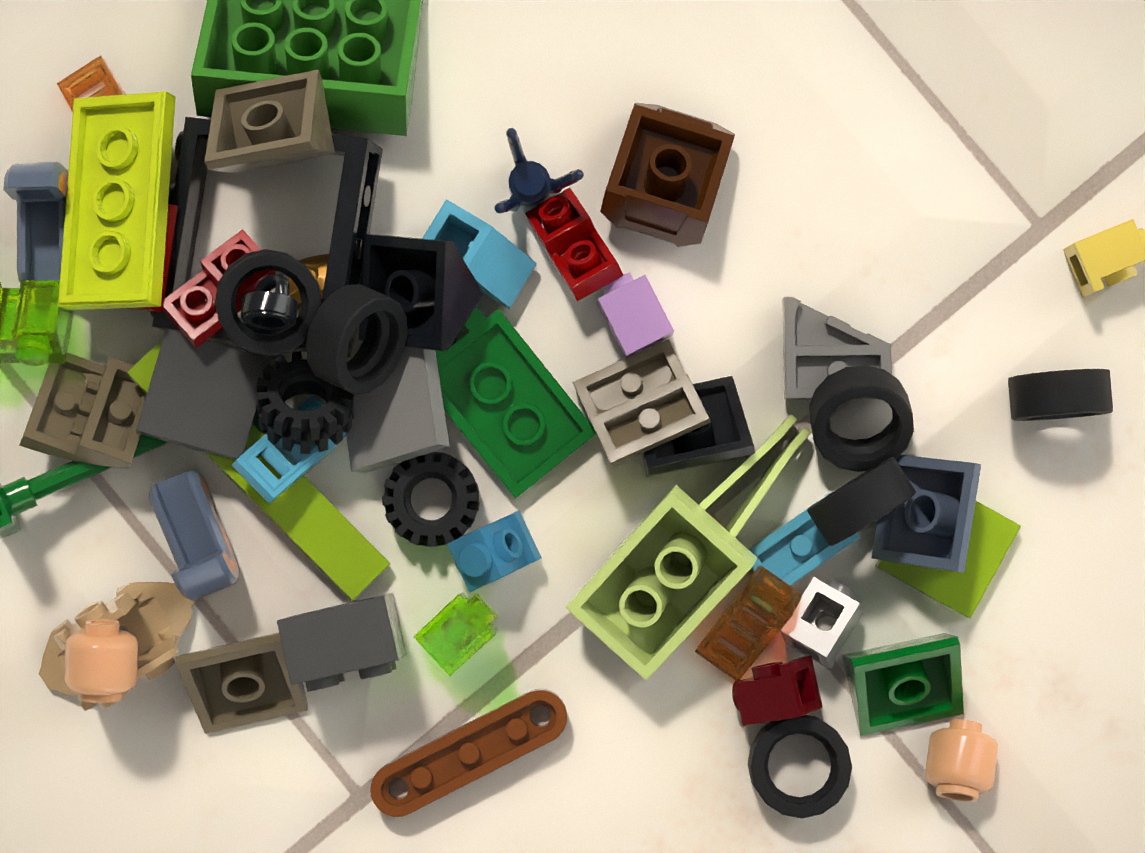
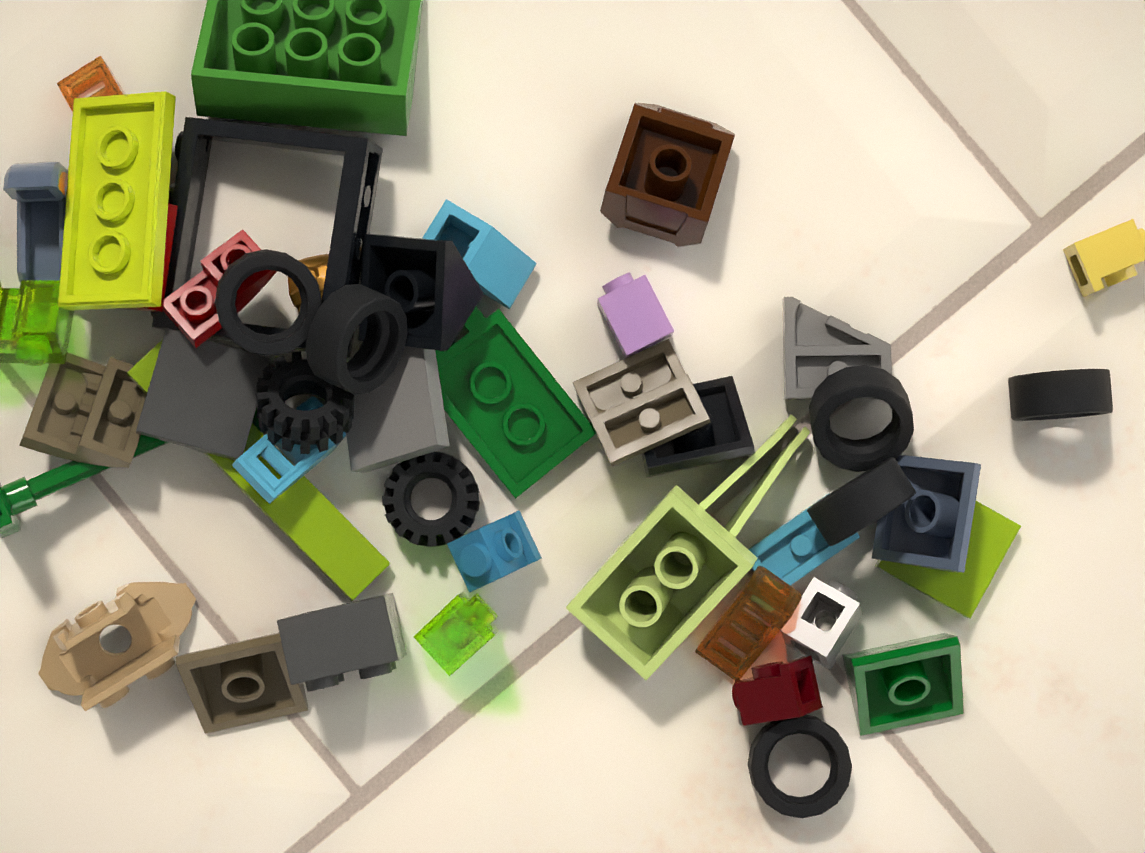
light nougat head [65,619,138,703] -> none
sand blue animal [149,469,239,601] -> none
dark tan slope [204,70,335,173] -> none
black tile [241,274,298,331] -> none
dark orange plate [370,689,567,817] -> none
dark blue plant [494,128,584,214] -> none
red slope [525,188,624,302] -> none
light nougat head [925,719,998,802] -> none

